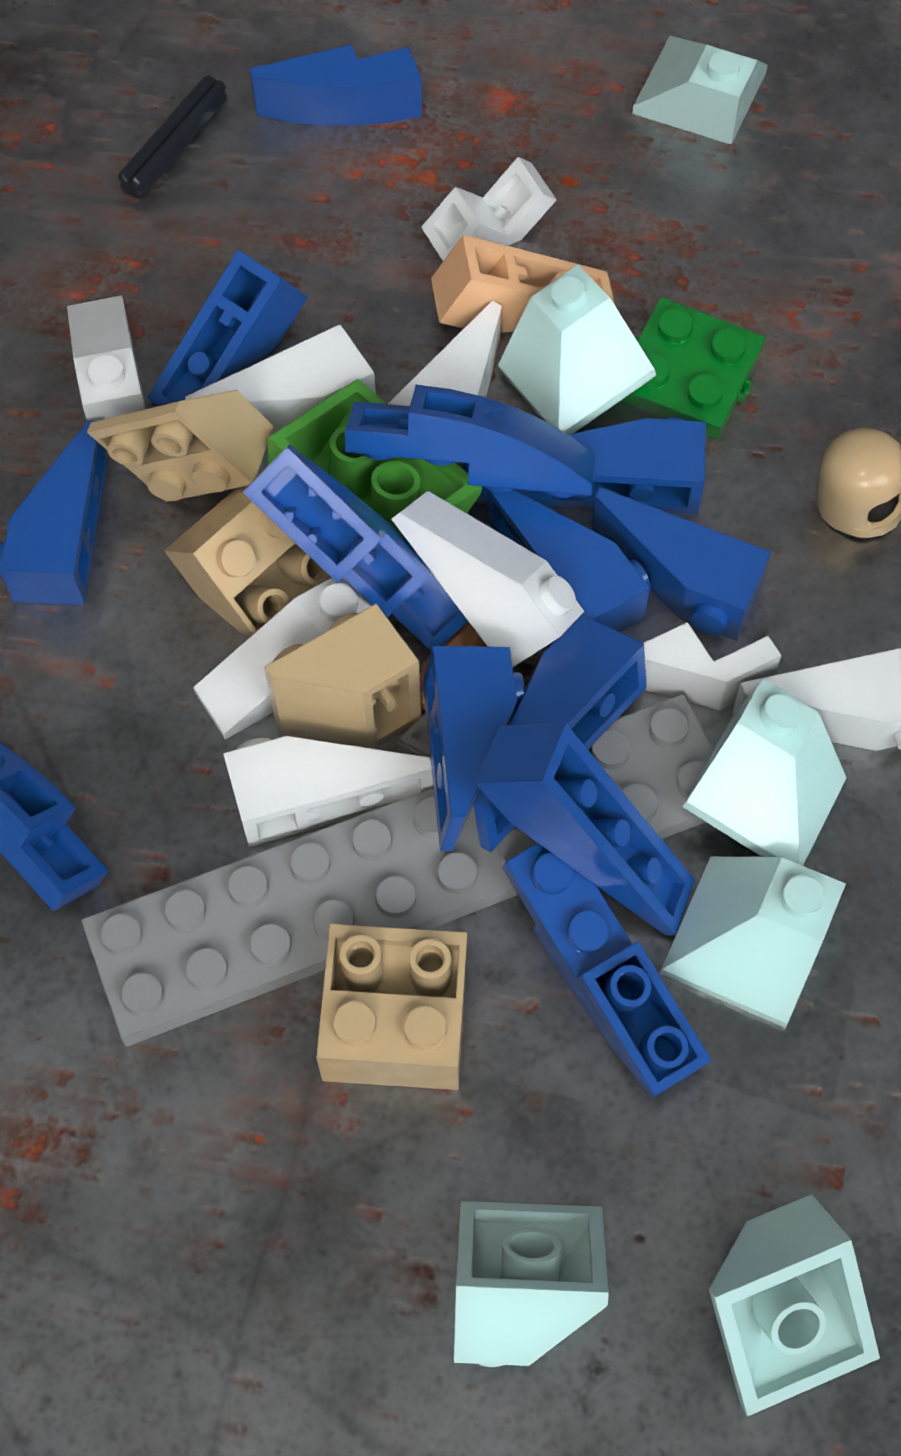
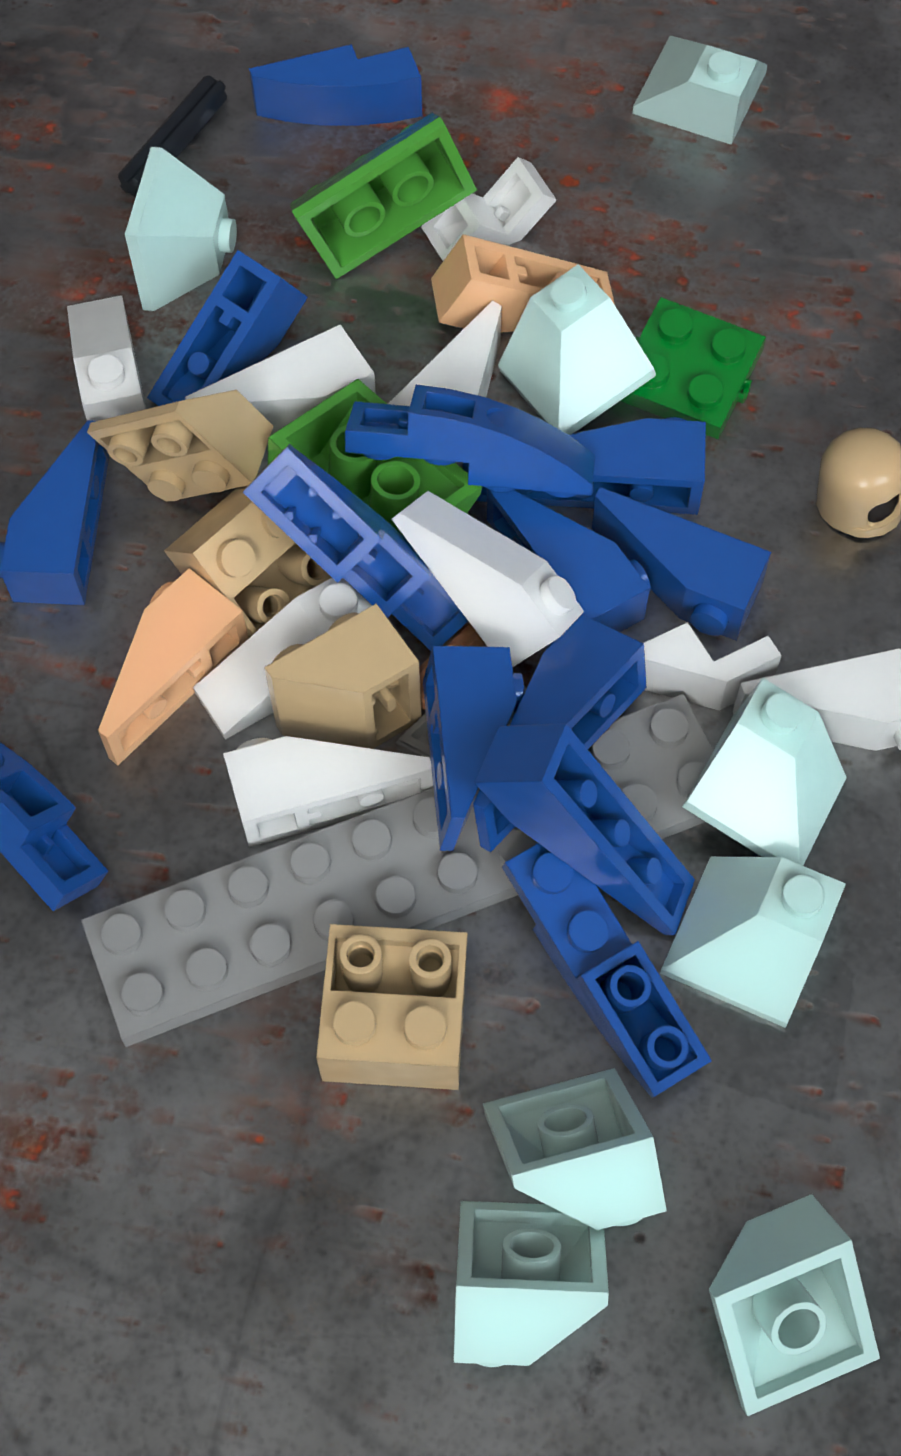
none -> light nougat slope [98,568,249,766]
none -> light aqua slope [125,147,237,311]
none -> bright green slope [290,112,477,279]
none -> light aqua slope [483,1068,667,1230]

